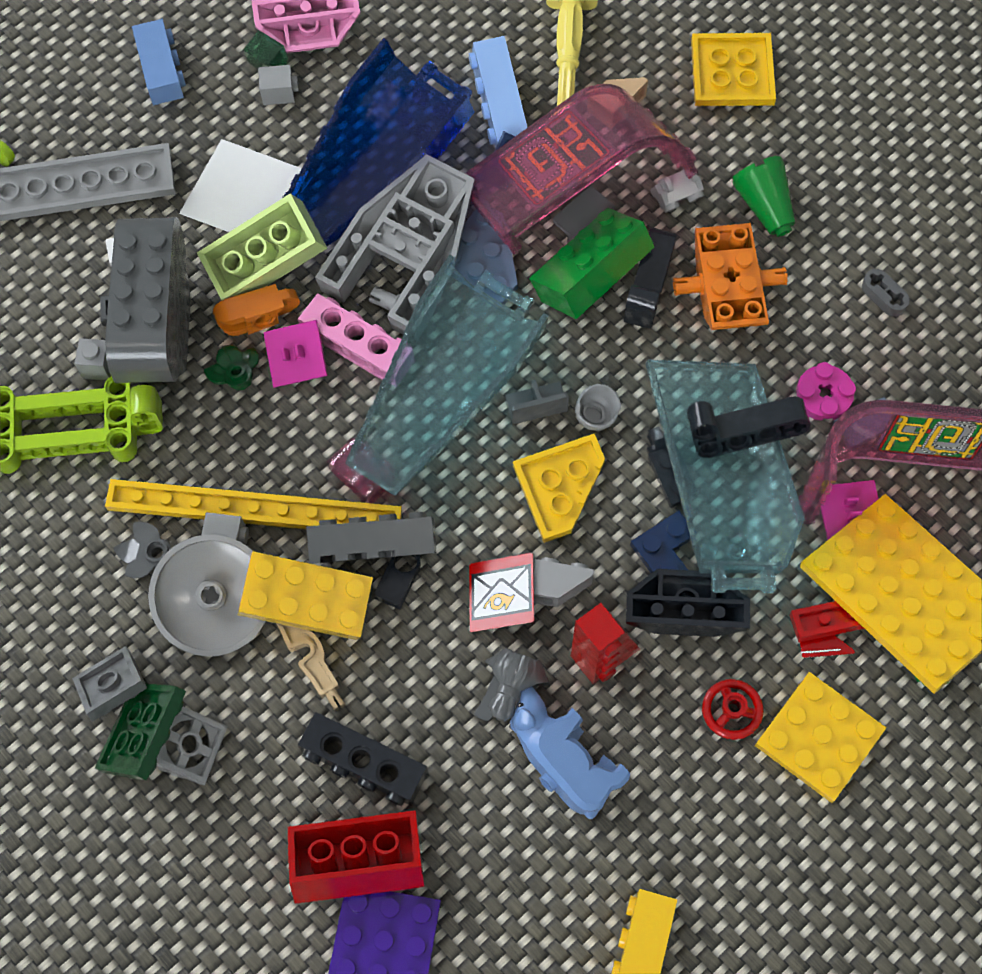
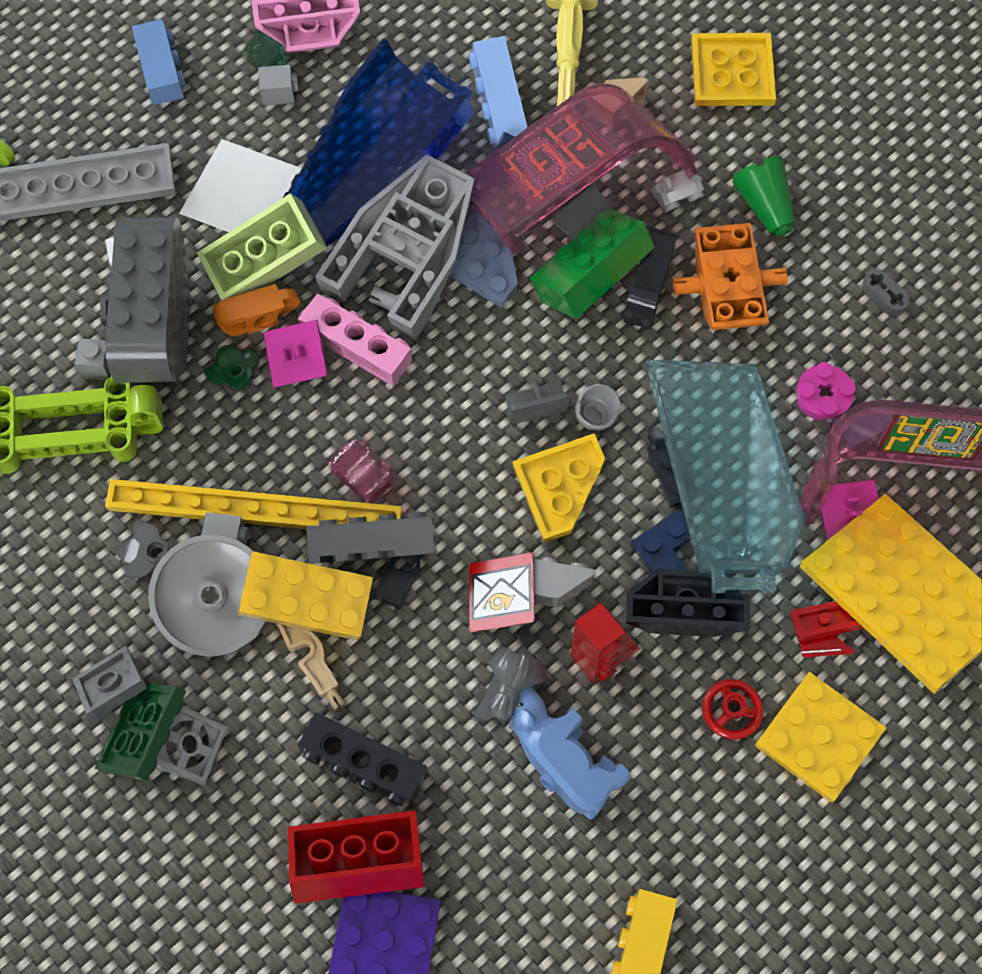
clear light blue windscreen [345,254,548,496] -> none
black beam [686,396,811,458] -> none

